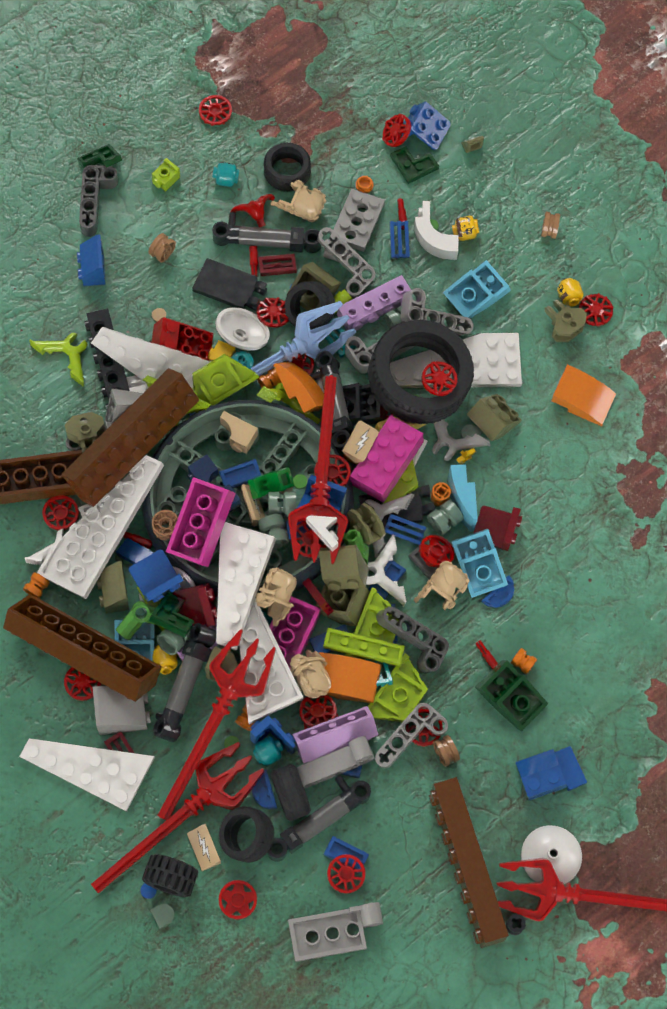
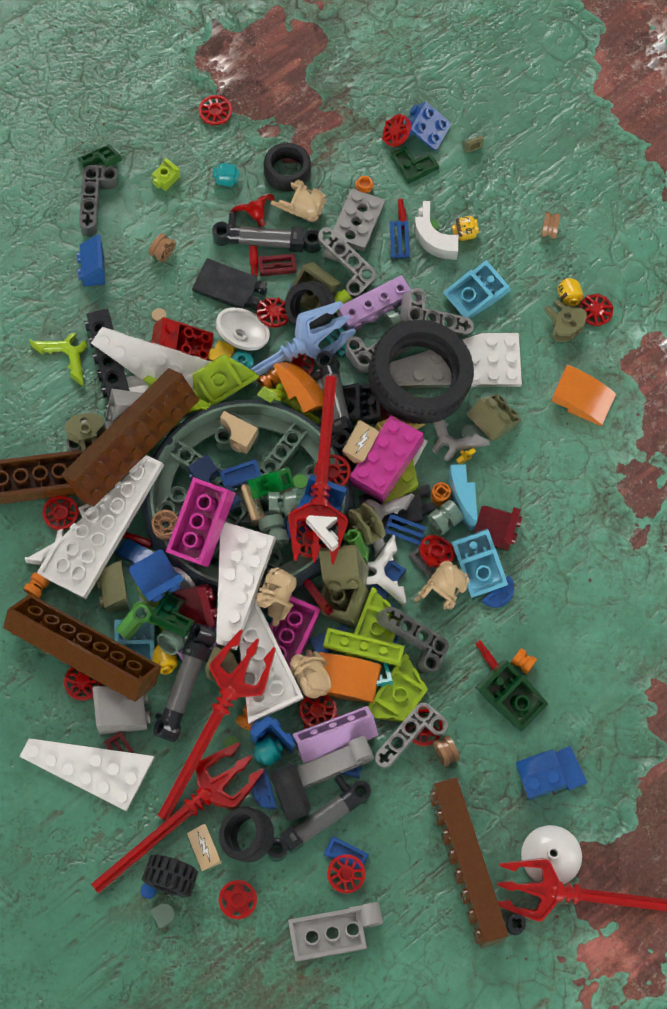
red wheel [421,361,457,396] -> none

